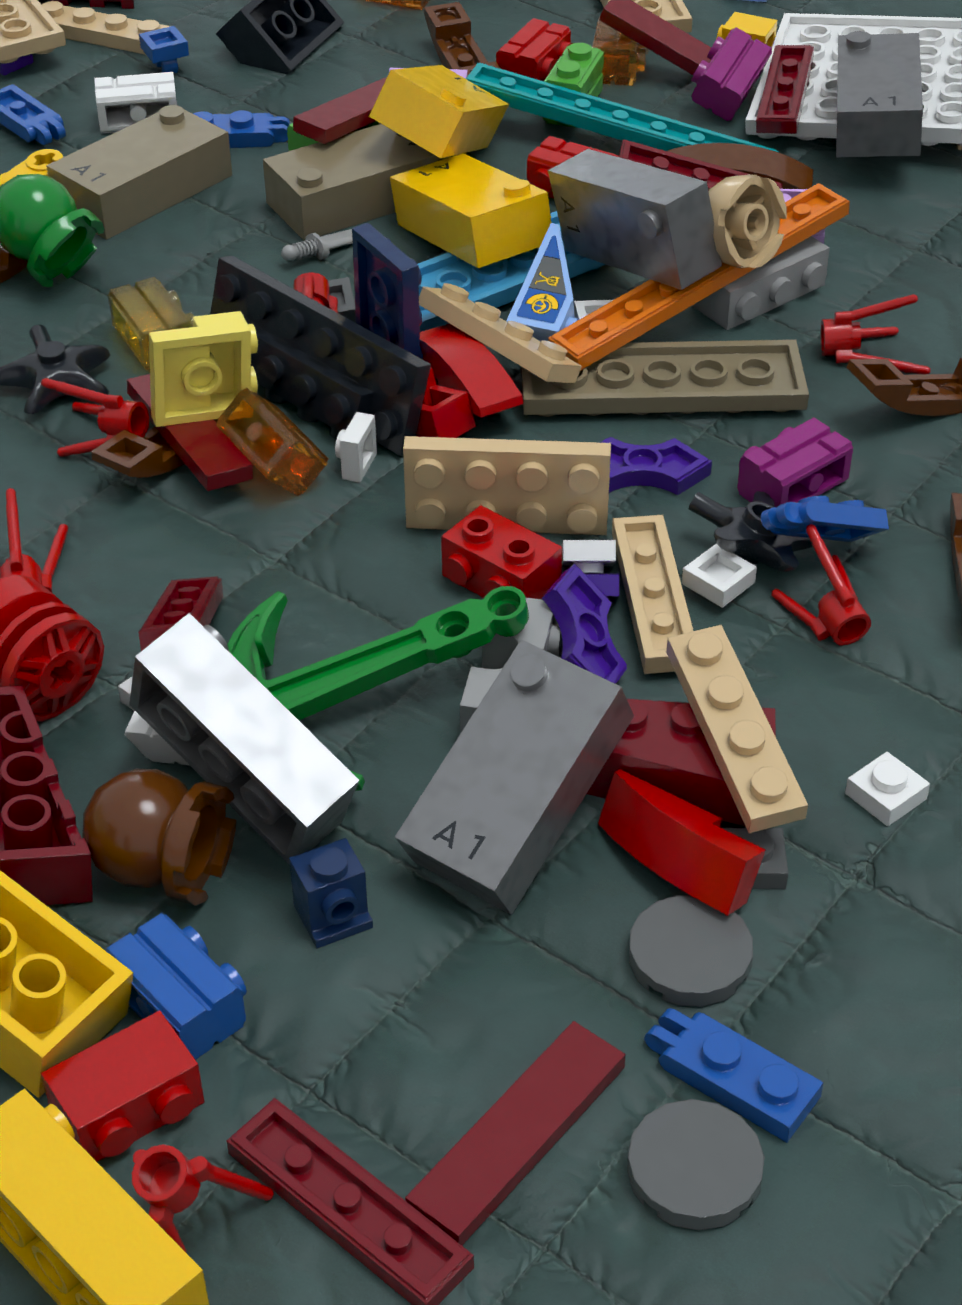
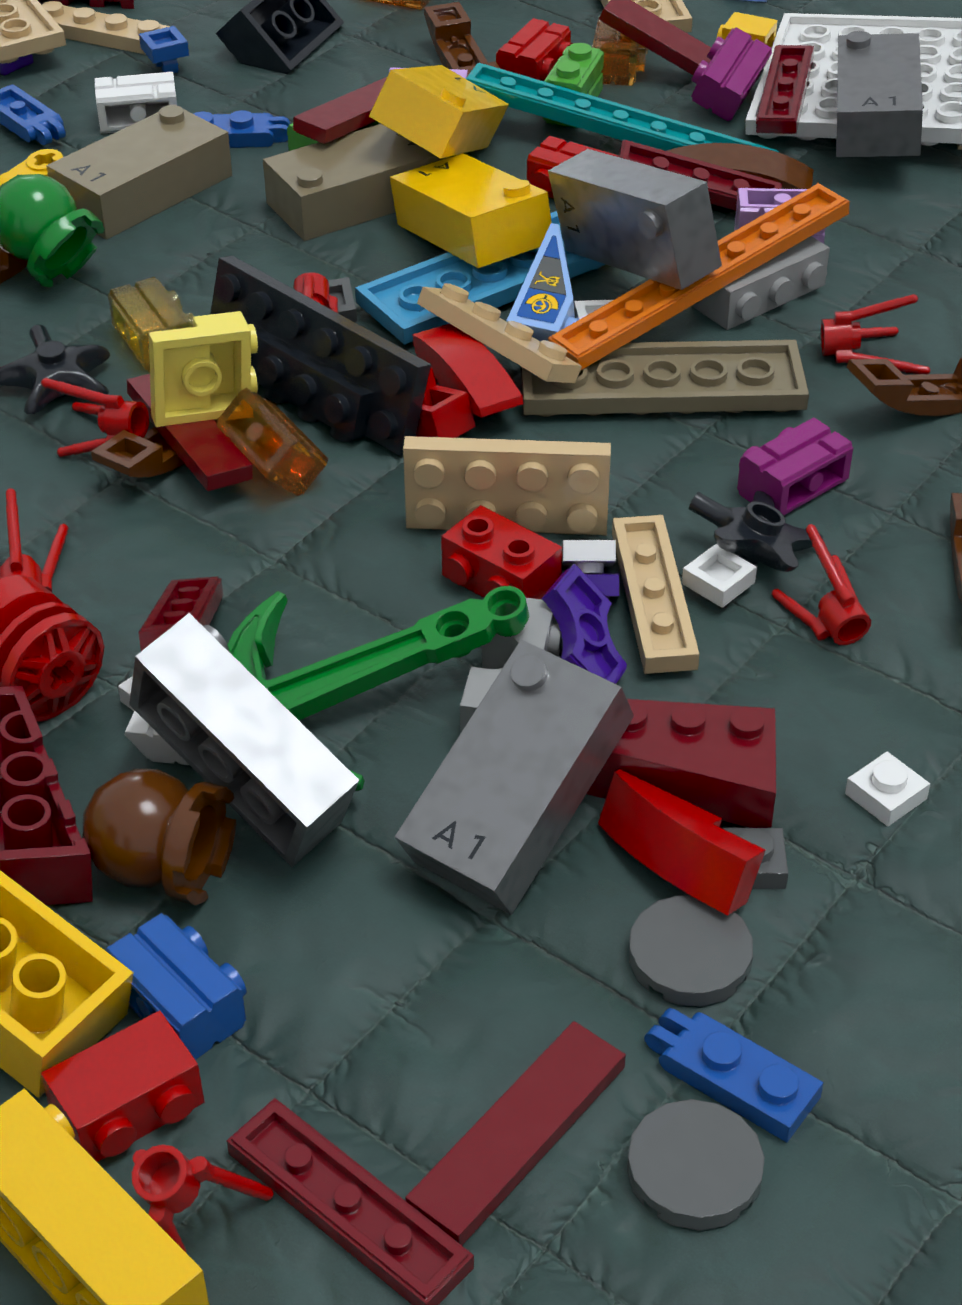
light grey piece [281,229,353,262] -> none
dark blue brick [289,838,373,948] -> none
white plate [335,412,377,483] -> none
dark blue plate [352,223,423,360] -> none
dark purple tile [600,437,712,496] -> none
tan plate [666,625,808,833] -> none
tan cylinder [709,174,787,268] -> none
blue hinge [761,496,889,542] -> none

